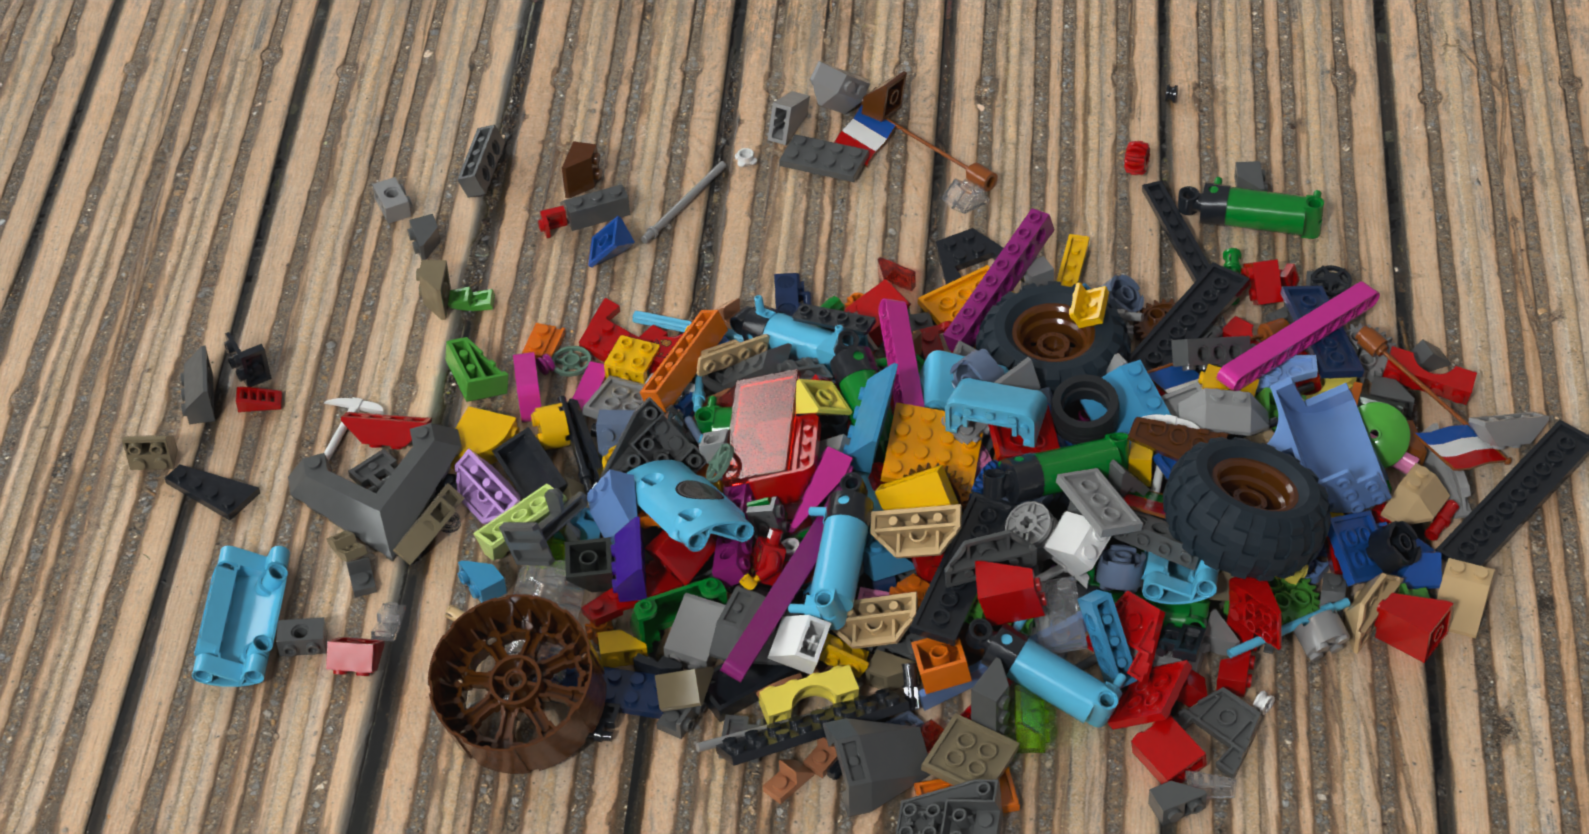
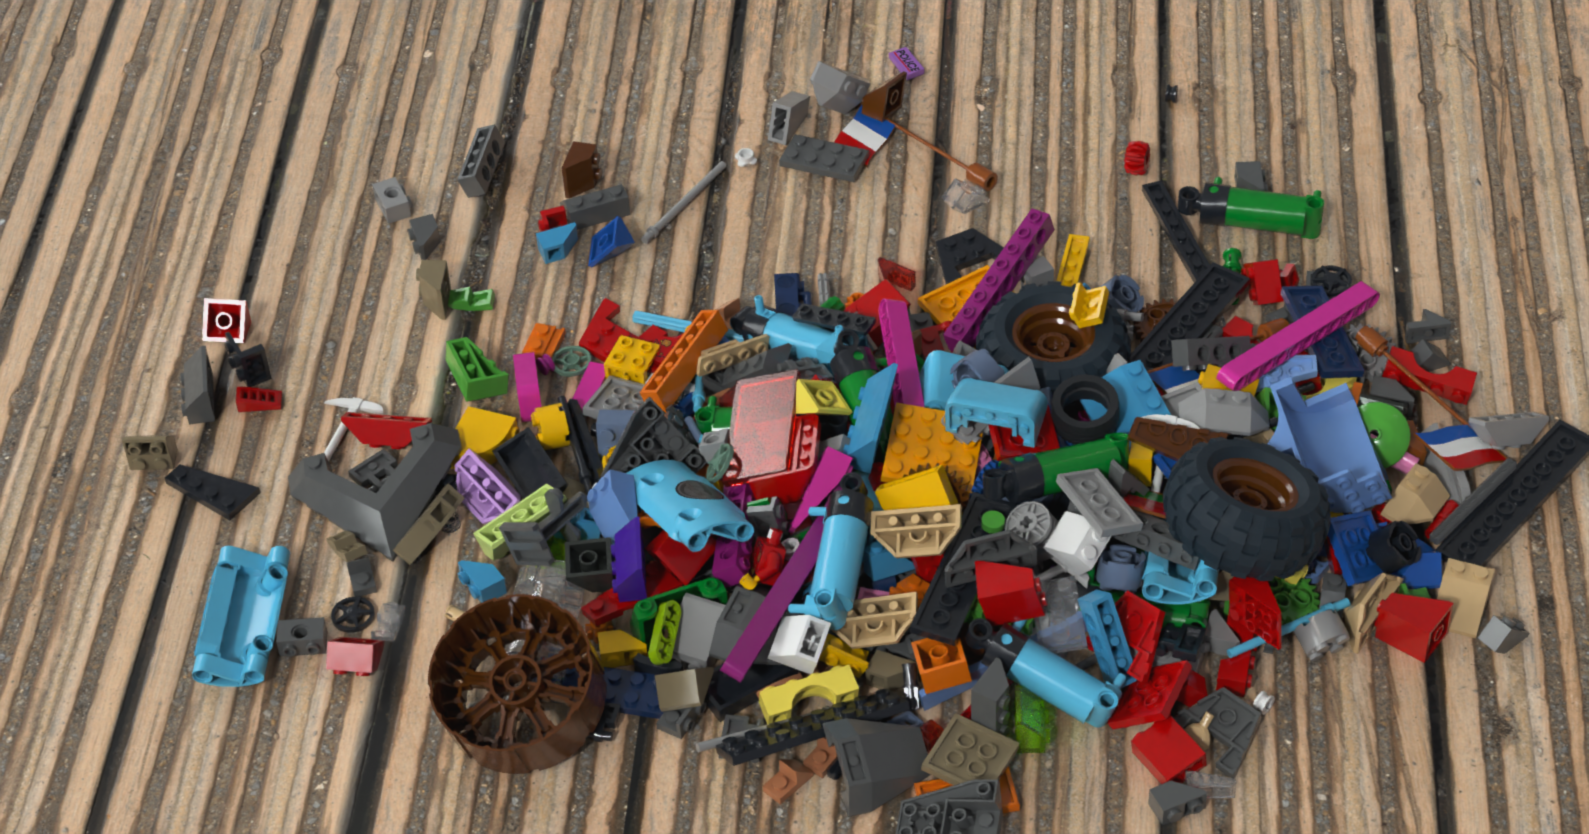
none -> red slope [202,299,252,343]
none -> black wheel [331,596,375,633]
none -> dark azure slope [536,222,578,264]
none -> lime beam [648,600,681,665]
none -> light grey axle [817,273,830,306]
none -> medium lavender tile [889,47,924,80]
none -> bright green tile [981,511,1005,534]
none -> tan rock [1184,711,1214,751]
none -> dark grey slope [1404,309,1451,344]
none -> dark grey axle [1429,458,1517,545]
none -> dark grey slope [1478,615,1530,654]

